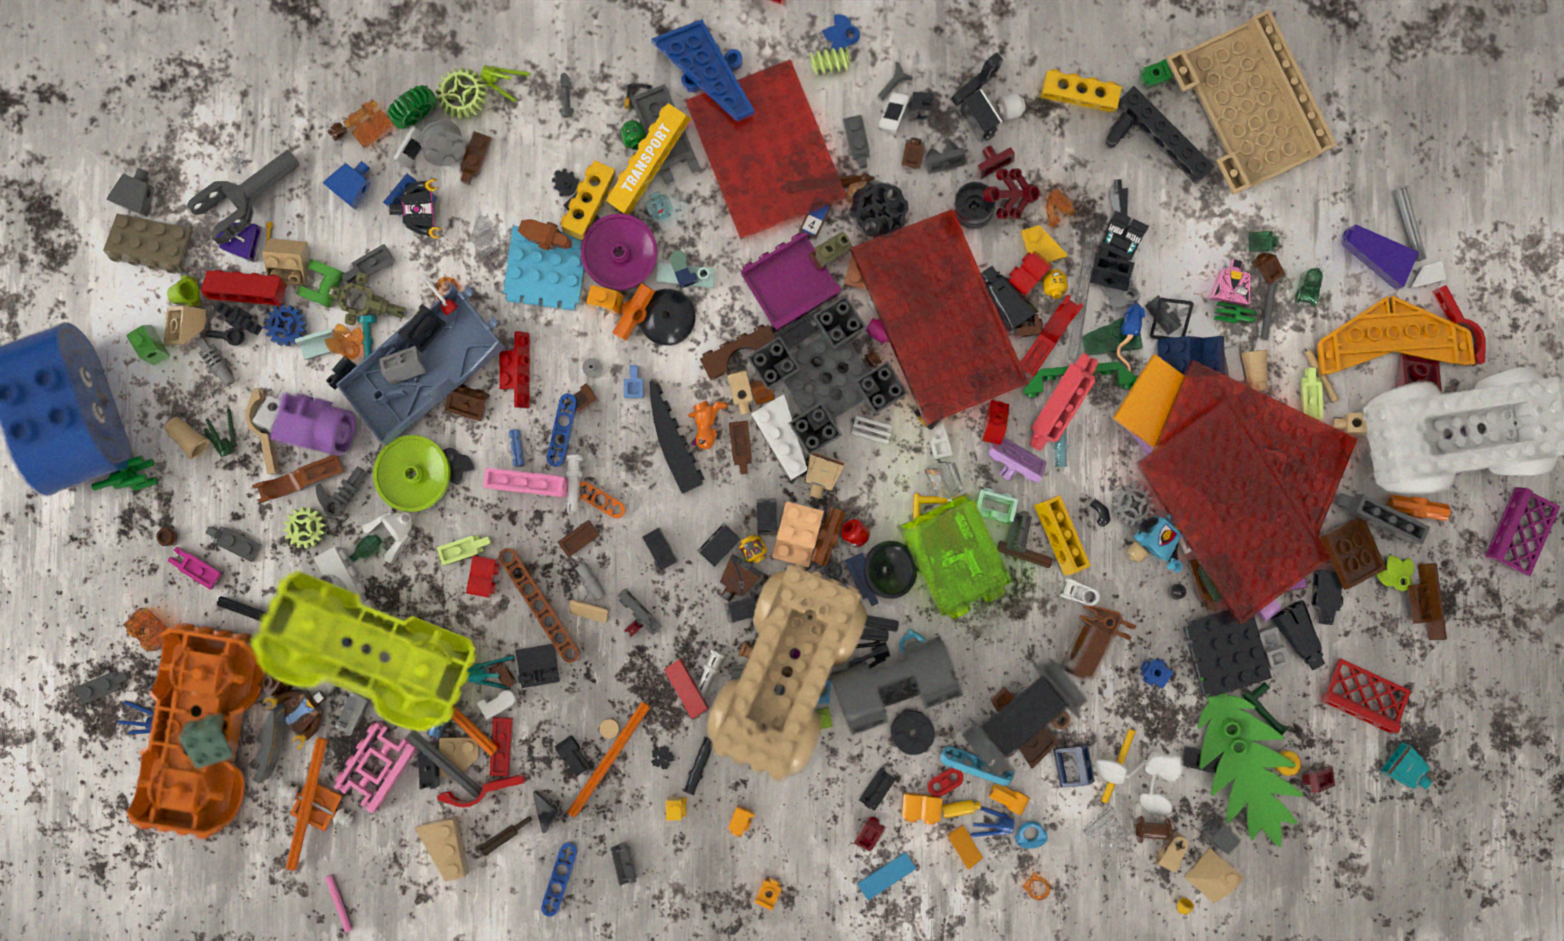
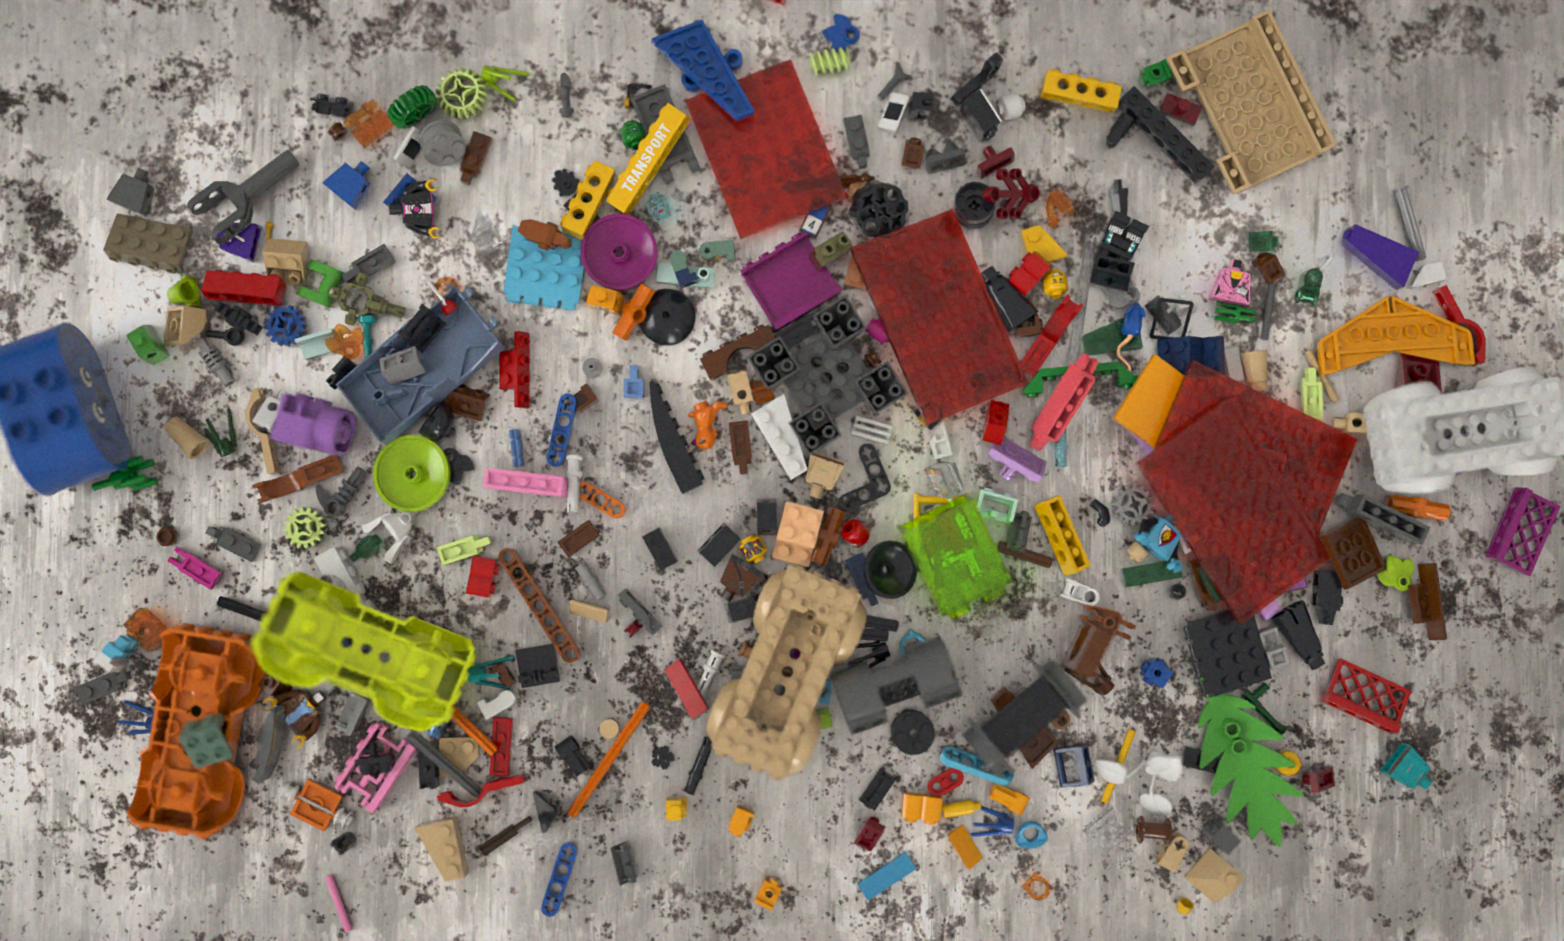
orange axle [286,737,327,871] -> none
none -> medium azure hips [94,635,139,673]
none -> black hinge [310,94,354,118]
none -> black hinge [330,832,356,855]
none -> black hips [355,742,395,776]
none -> black cylinder [418,402,455,441]
none -> sand green leg [699,240,736,262]
none -> black beam [838,443,891,511]
none -> reddish brown plant [1065,663,1115,695]
none -> clear green tile [1121,558,1183,587]
none -> dark red tile [1159,93,1202,126]

